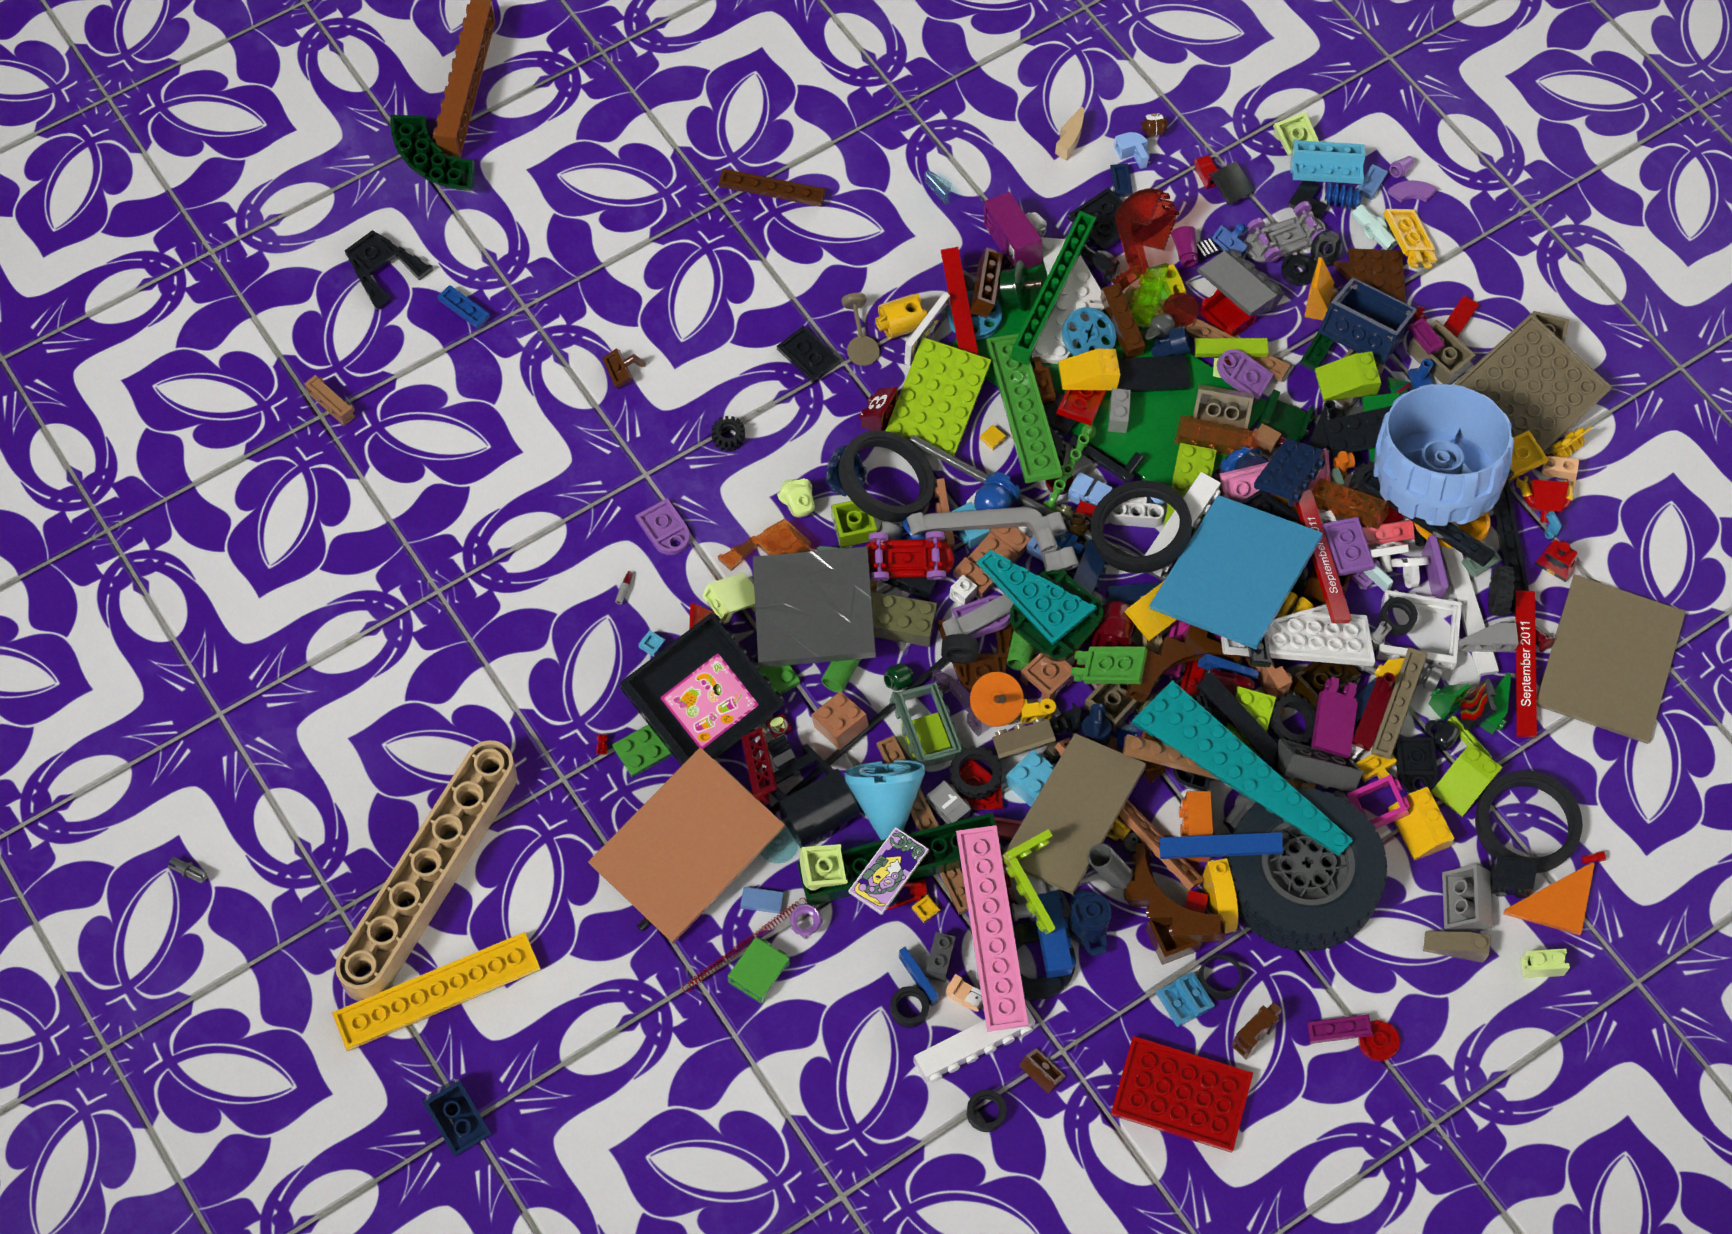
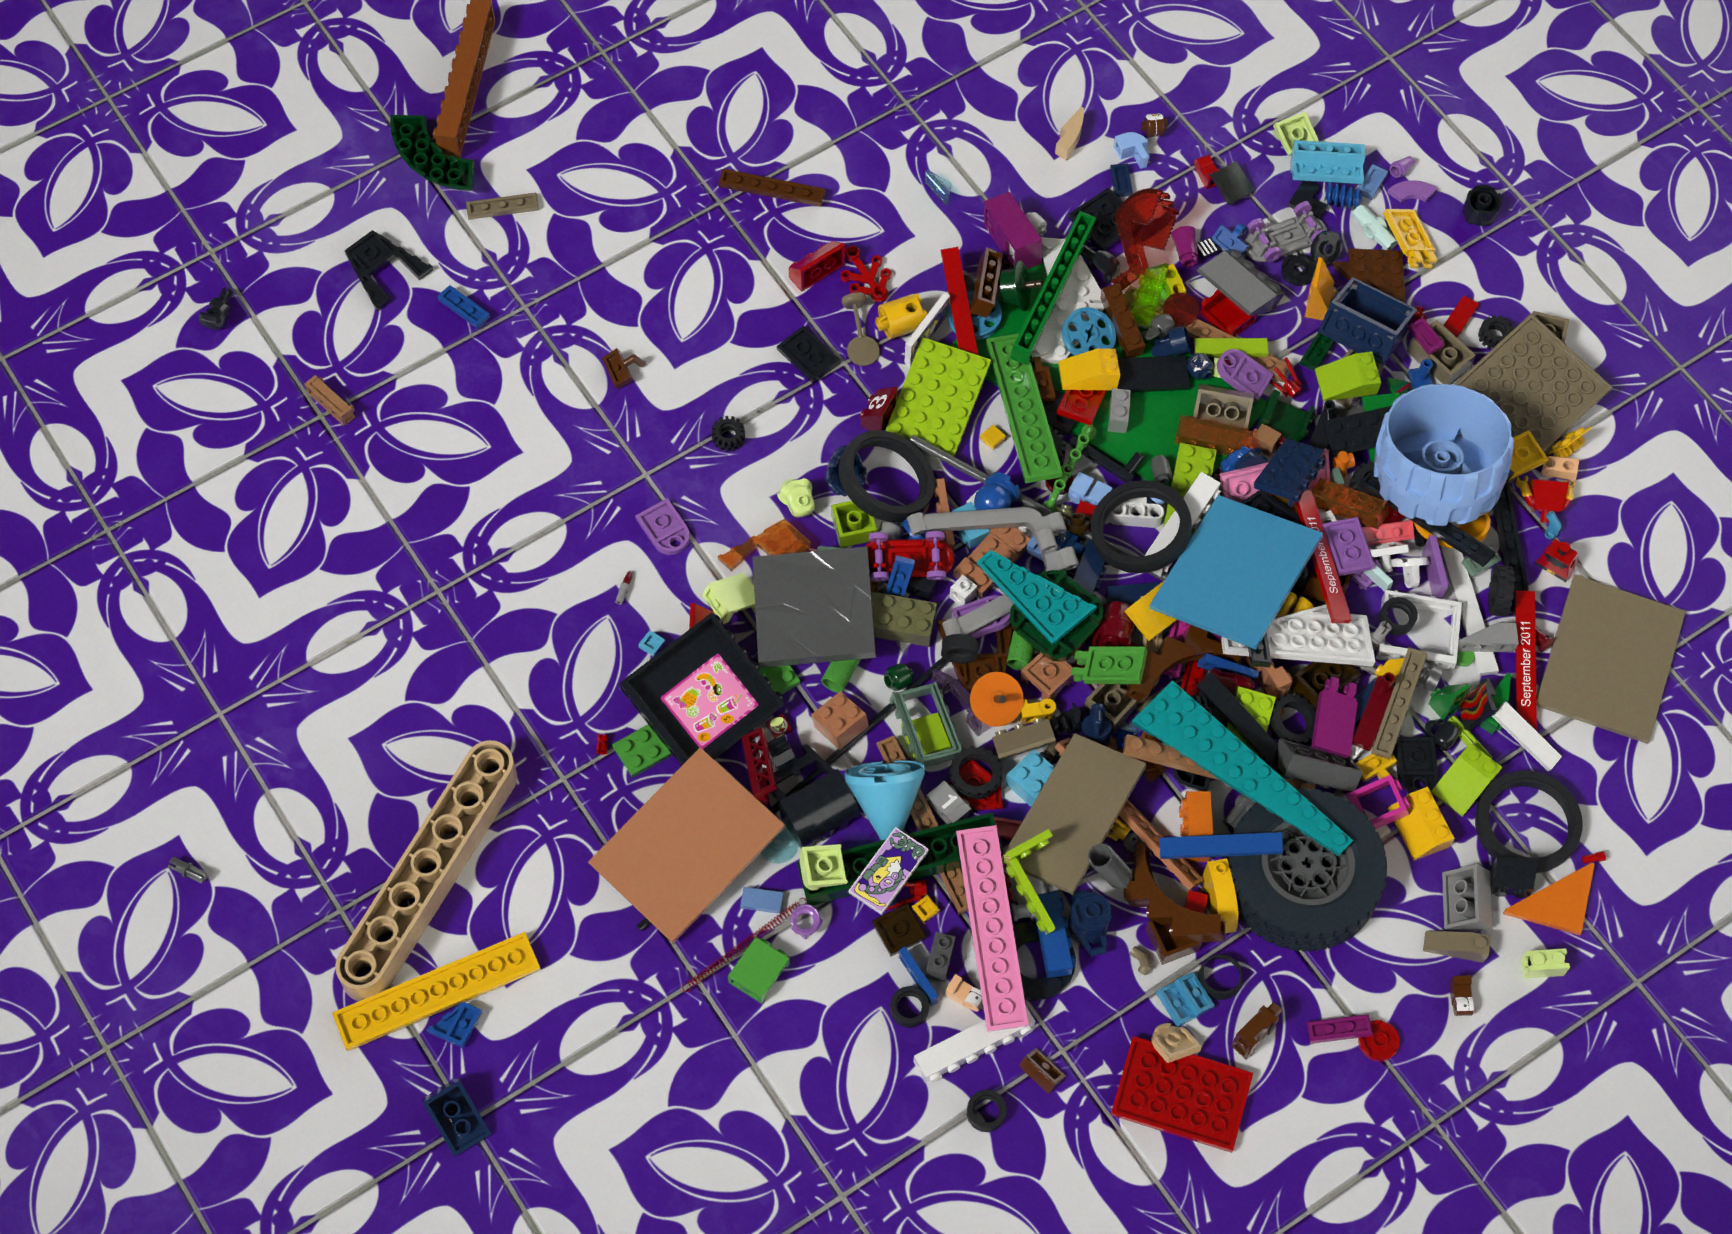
none -> black piece [199,287,233,330]
none -> blue wing [427,1002,482,1048]
none -> dark tan tile [466,192,539,220]
none -> red slope [789,241,845,292]
none -> red plant [840,246,891,302]
none -> dark brown tile [872,903,926,957]
none -> blue plate [884,555,915,597]
none -> dark tan arm [1130,946,1152,975]
none -> dark grey brick [1150,455,1172,484]
none -> tan tile [1151,1023,1202,1063]
none -> dark blue head [1187,353,1214,380]
none -> red plant [1269,357,1302,398]
none -> reddish brown leg [1449,975,1474,1016]
none -> bright green tile [1457,652,1475,667]
none -> black brick [1462,184,1503,226]
none -> black tyre [1478,315,1513,349]
none -> white tile [1492,702,1562,771]

